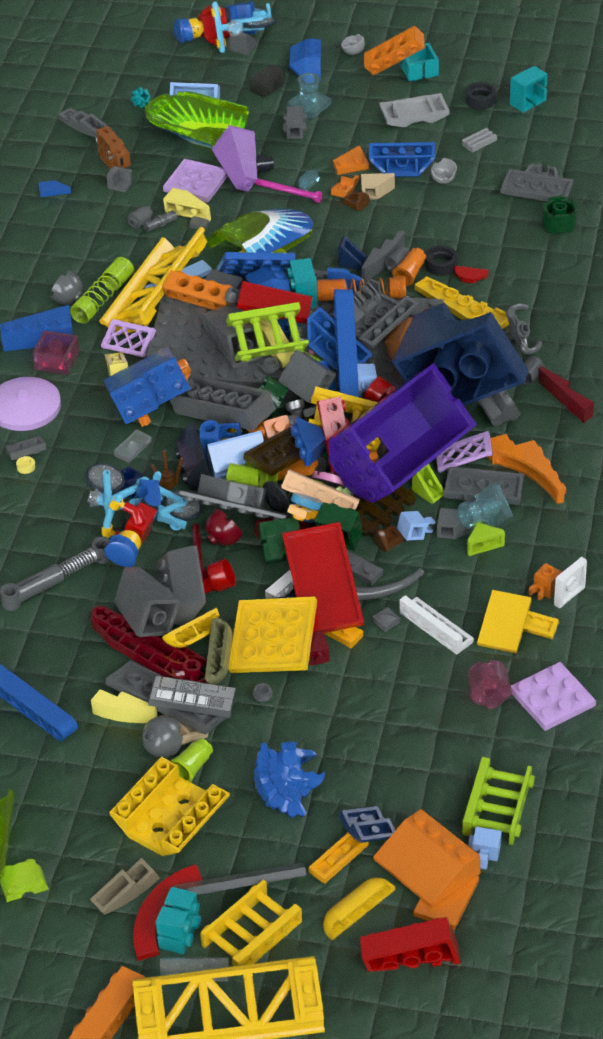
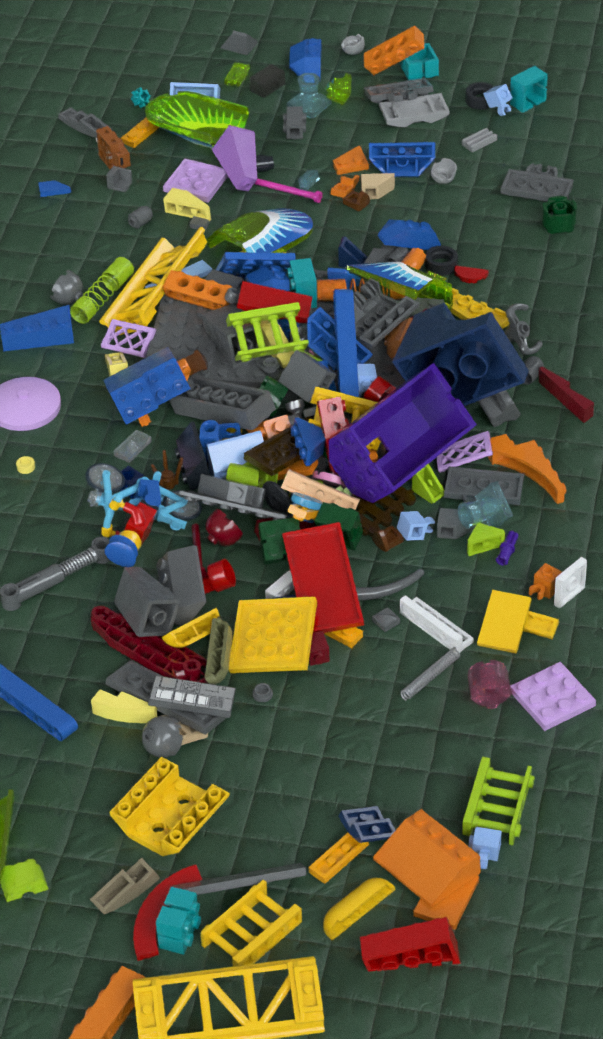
dark grey plate [5,436,47,460] -> none
clear pink brick [32,331,80,375] -> none
dark grey pin [143,210,178,232] -> none
clear plate [160,957,229,982] -> none
lime plant [171,738,213,782] -> none
piece [173,1,277,53] -> none
blue piece [253,741,325,818] -> none
dark grey plate [347,551,383,586] -> none
none -> light orange plate [121,117,159,148]
none -> reddish brown tile [184,349,208,377]
none -> clear neon green tile [224,62,250,87]
none -> clear neon green arch [325,73,351,105]
none -> windscreen [346,261,453,310]
none -> dark grey plate [364,78,433,103]
none -> blue wedge [378,220,441,250]
none -> light grey piece [401,647,460,701]
none -> light blue brick [483,84,512,116]
none -> dark purple axle [496,531,519,566]

